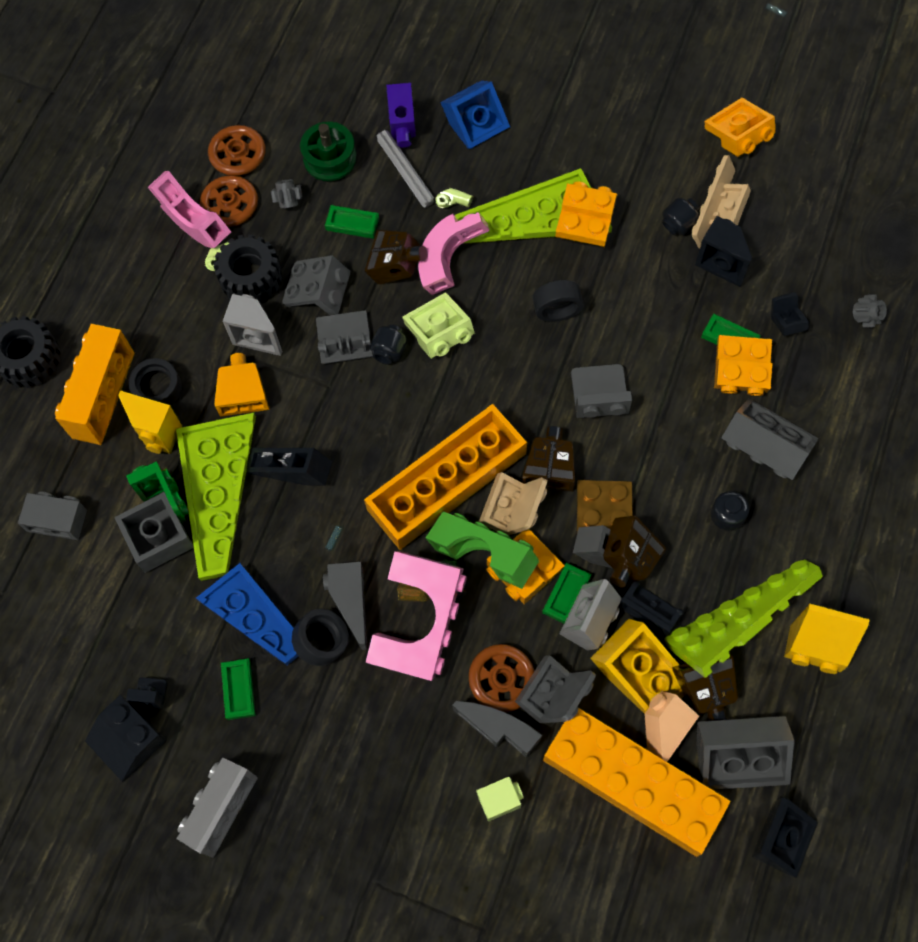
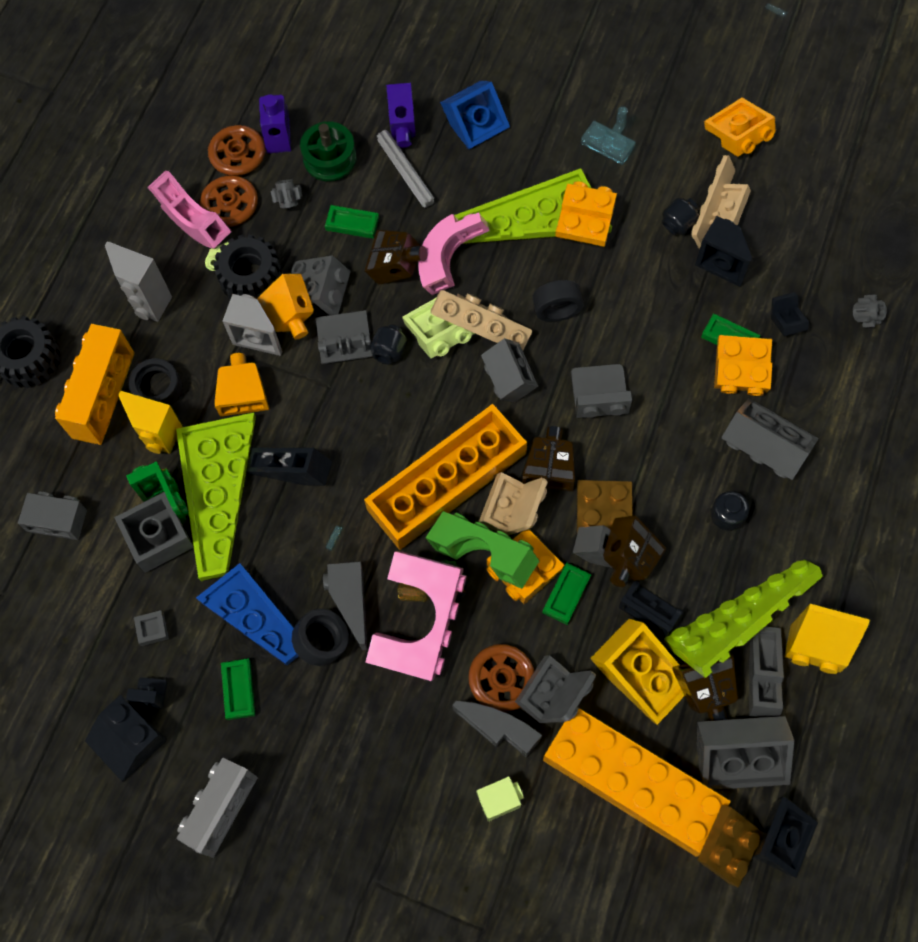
yellowish green arm [435,188,473,208] -> none
light grey slope [559,579,621,650] -> none
light nougat slope [645,691,699,762] -> none
none -> light grey slope [105,241,172,322]
none -> dark grey plate [134,610,169,646]
none -> light orange torso [257,274,314,340]
none -> dark purple torso [259,94,291,154]
none -> tan bracket [430,290,532,351]
none -> dark grey brick [481,338,538,403]
none -> clear light blue plate [581,106,636,165]
none -> pearl gold plate [697,805,763,888]
none -> dark grey slope [749,627,784,718]

